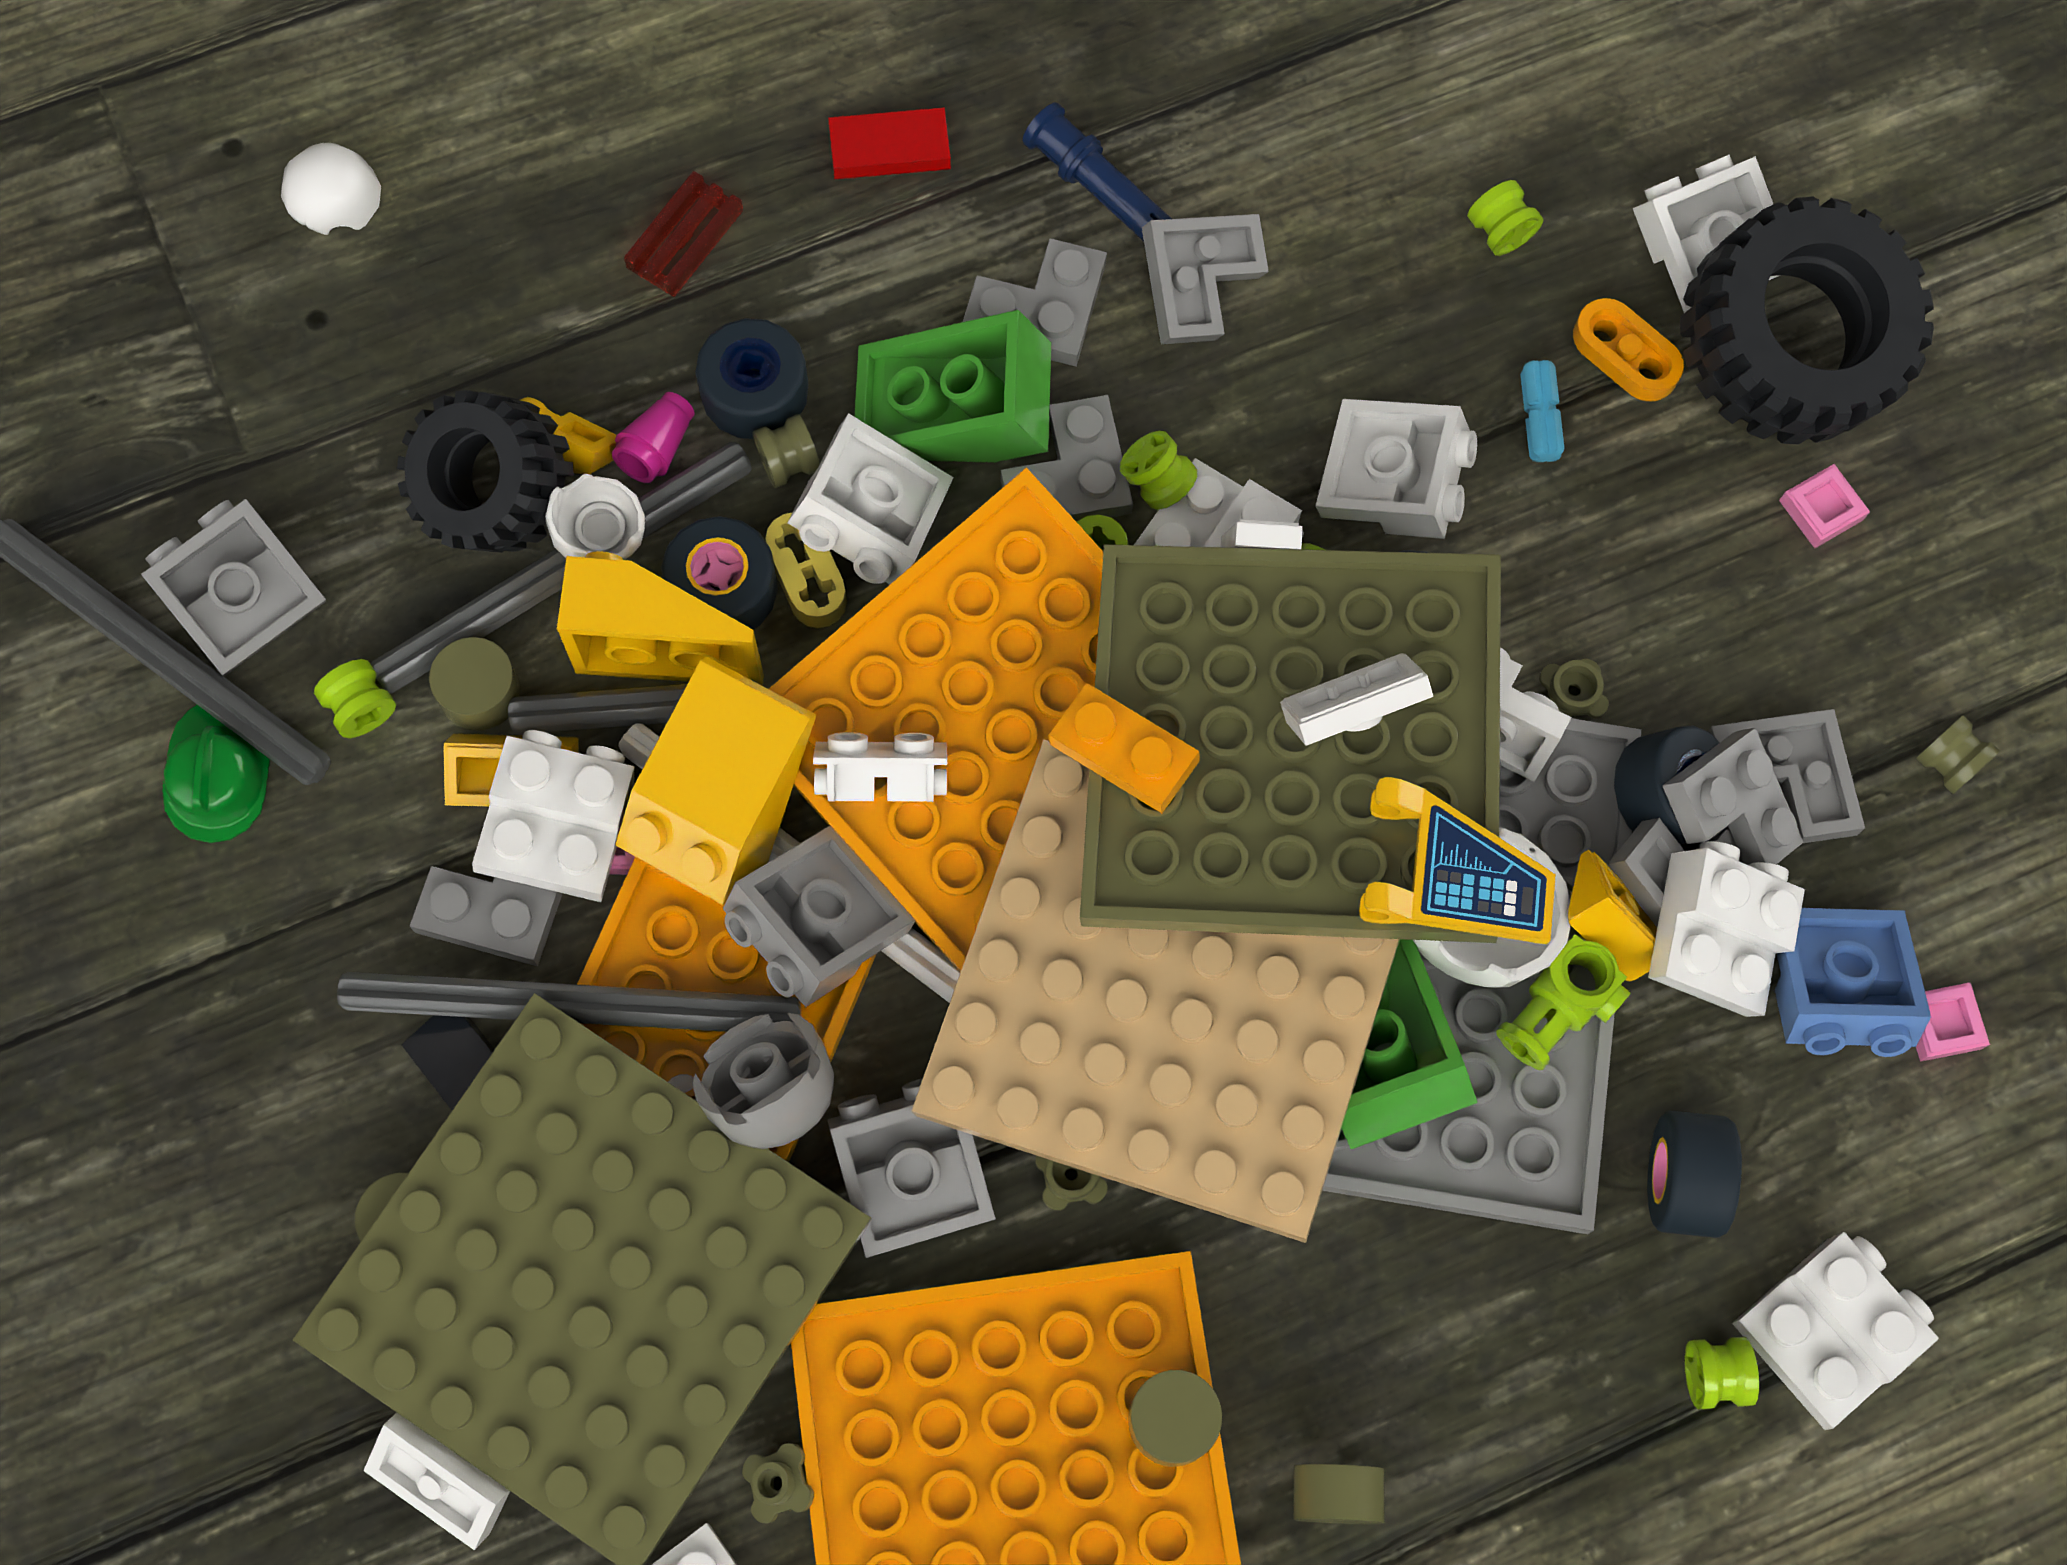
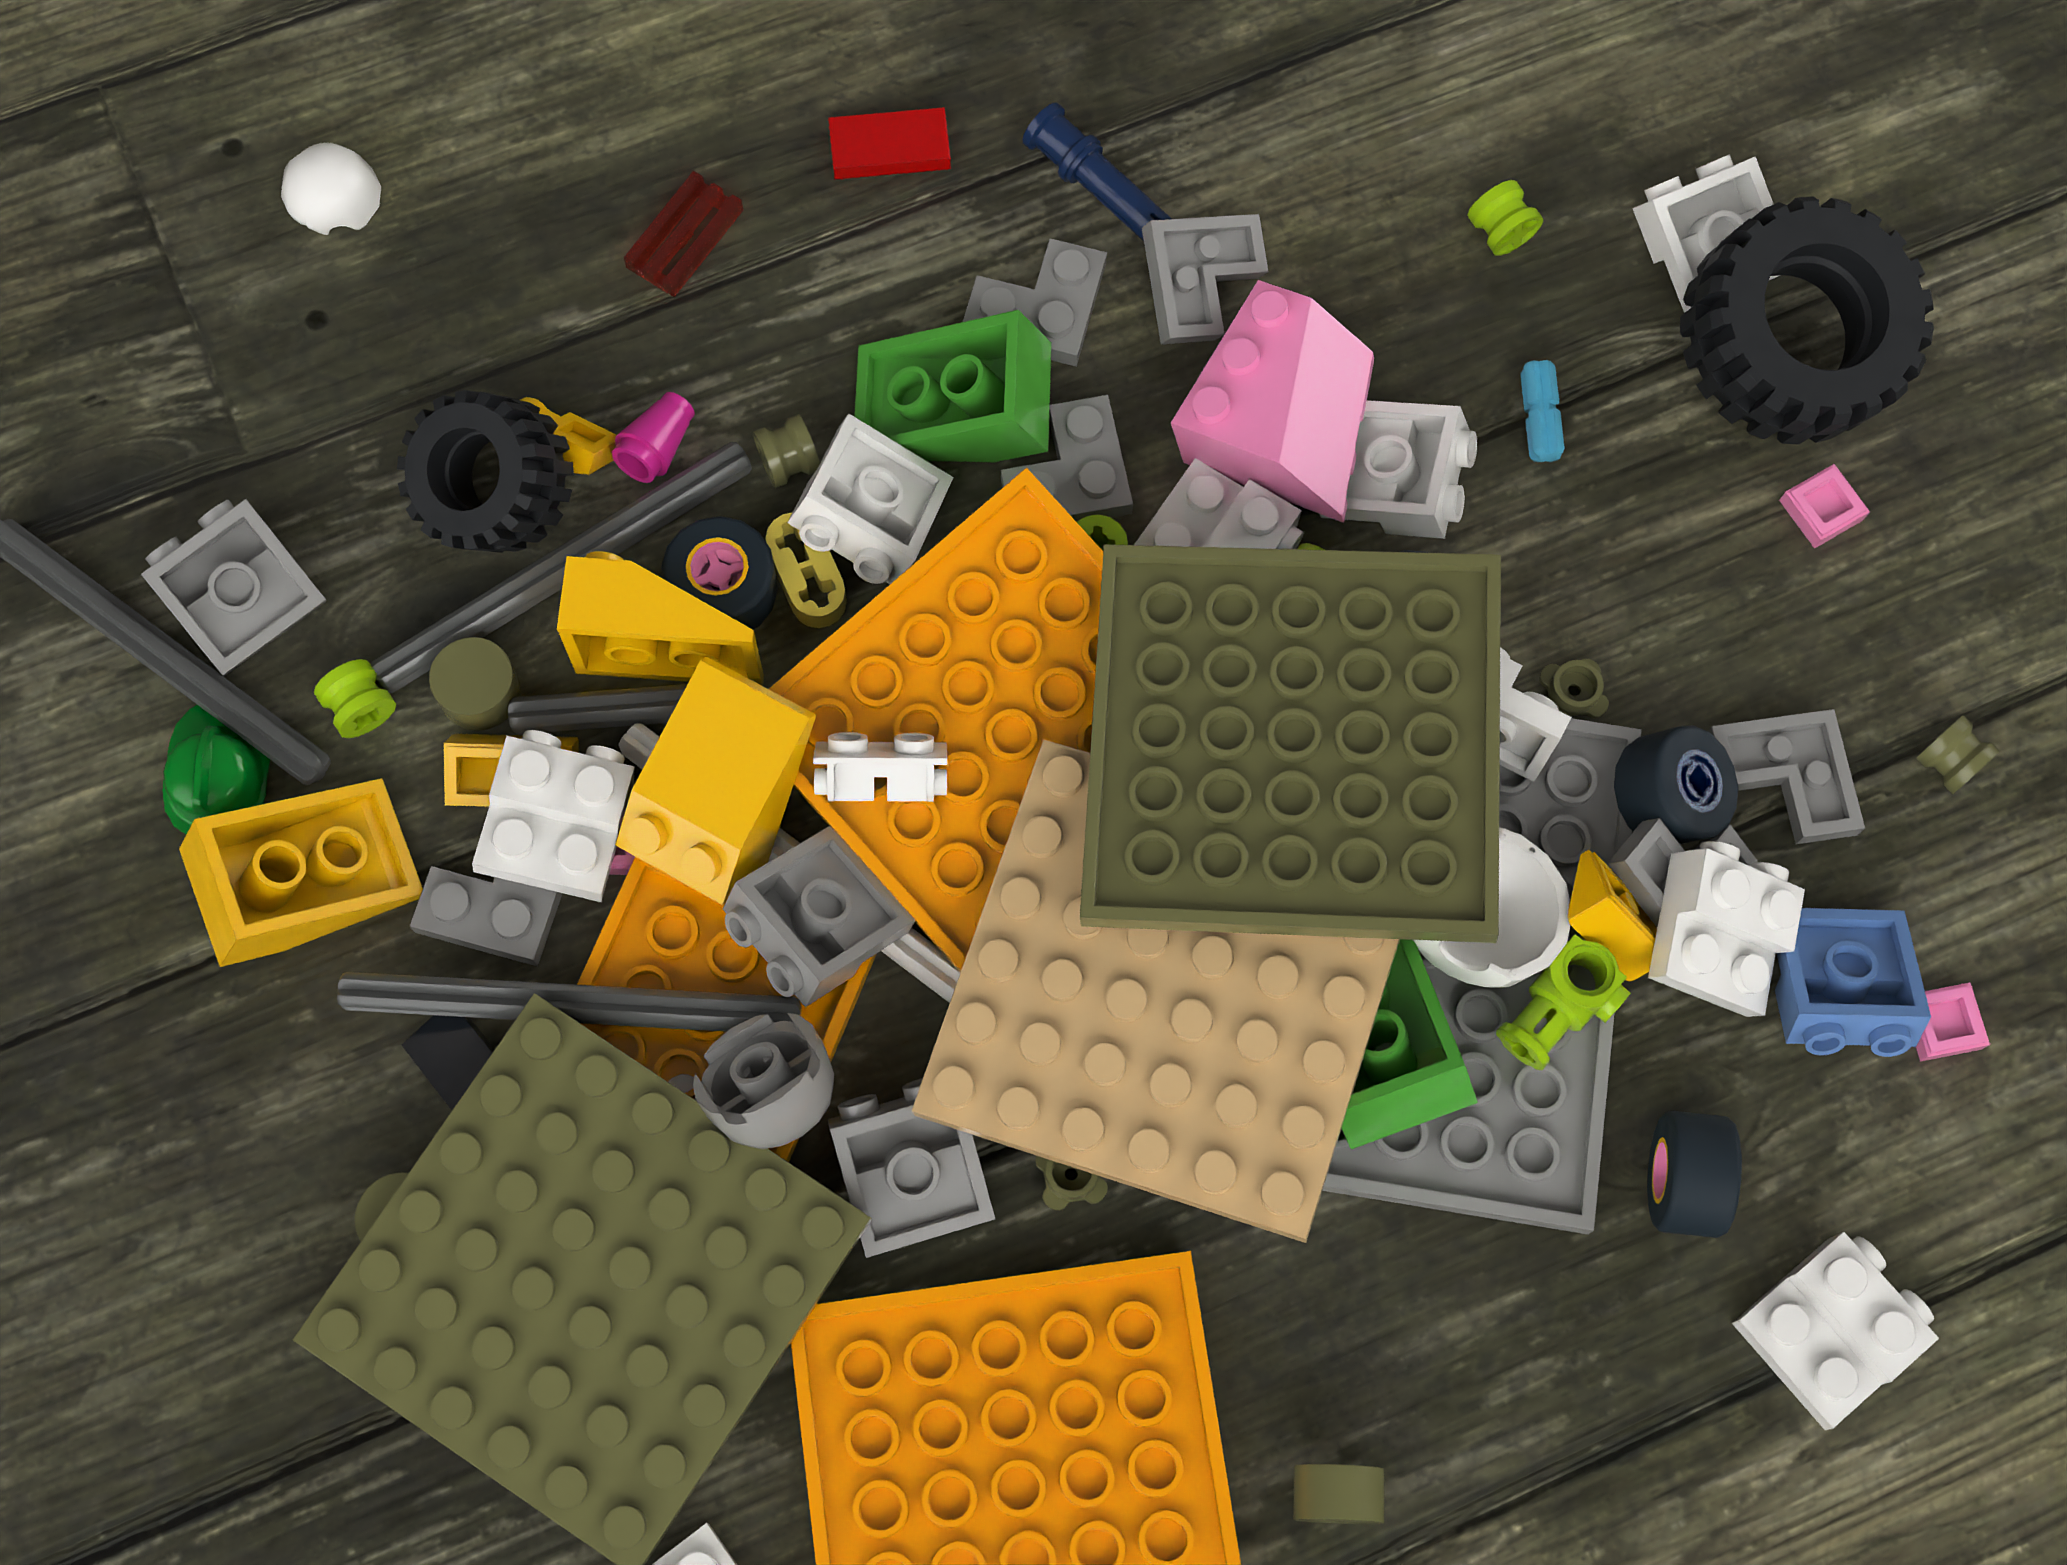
white plate [364,1413,510,1550] -> none
white hair [545,473,645,560] -> none
black wheel [696,318,808,439] -> none
olive plate [742,1443,814,1523] -> none
light orange plate [1048,683,1200,814] -> none
lime wheel [1120,431,1197,510] -> none
olive piece [1128,1370,1222,1467] -> none
white plate [1220,519,1302,550] -> none
white plate [1280,653,1434,746] -> none
flag [1359,777,1556,944] -> none
light orange plate [1573,298,1684,401] -> none
light grey plate [1662,728,1804,865] -> none
lime wheel [1685,1337,1759,1410] -> none
none -> yellow slope [179,778,423,967]
none -> bright pink wedge [1171,280,1374,523]

